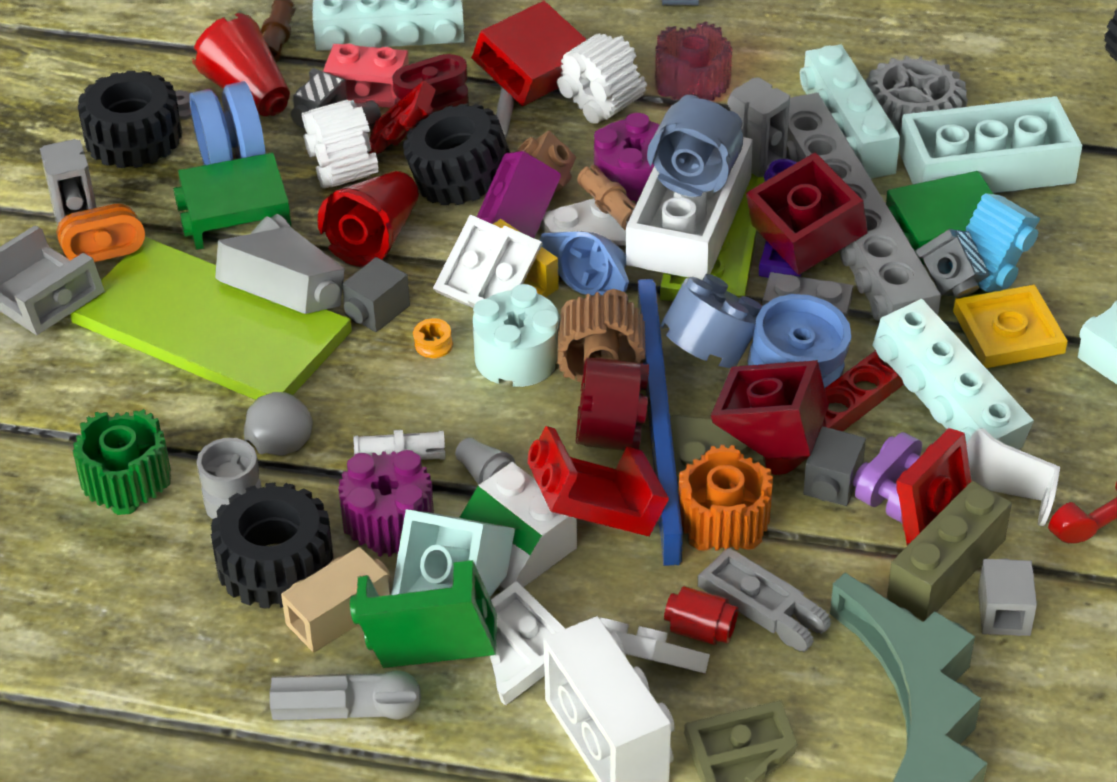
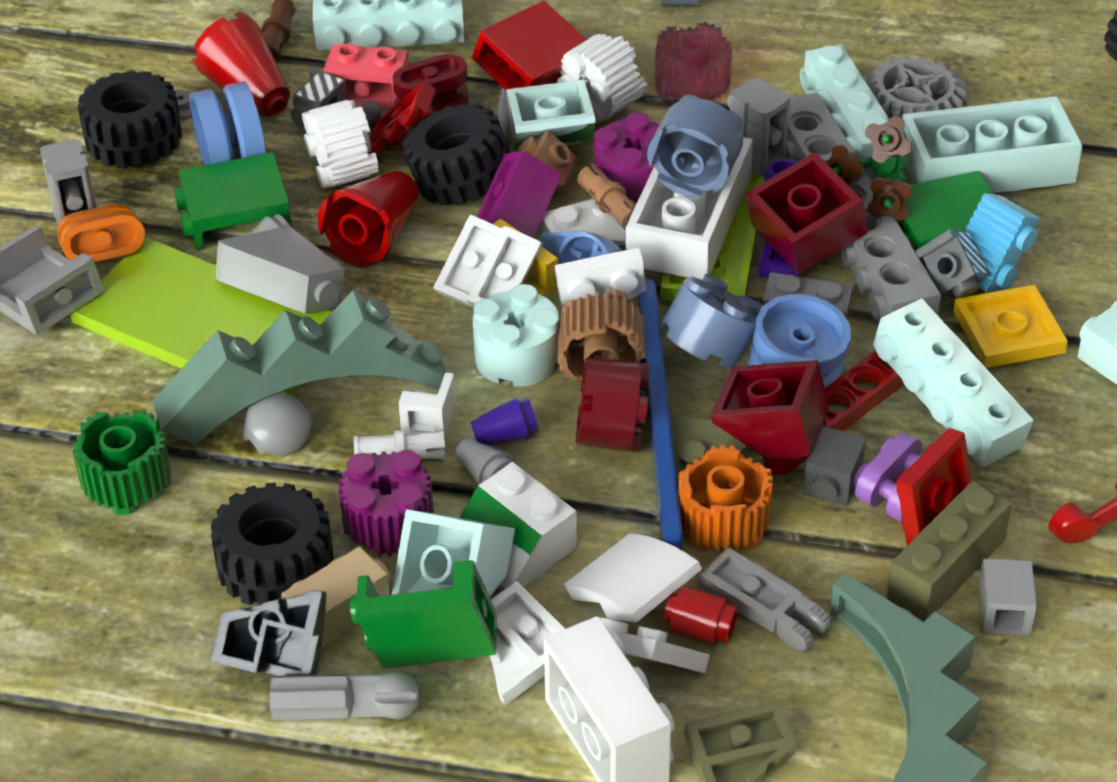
light grey wheel [197,438,262,519] -> none
dark grey brick [342,257,410,332] -> none
light orange bush [413,318,453,358] -> none
red panel [528,426,669,537] -> none
white piece [967,428,1060,526] -> none
none -> sand green arch [152,290,446,445]
none -> slope [211,590,326,676]
none -> white panel [399,372,456,439]
none -> dark purple cone [470,397,539,445]
none -> light aqua slope [507,80,595,149]
none -> white wing [555,248,646,309]
none -> white slope [564,533,702,622]
none -> reddish brown plant [826,116,912,221]

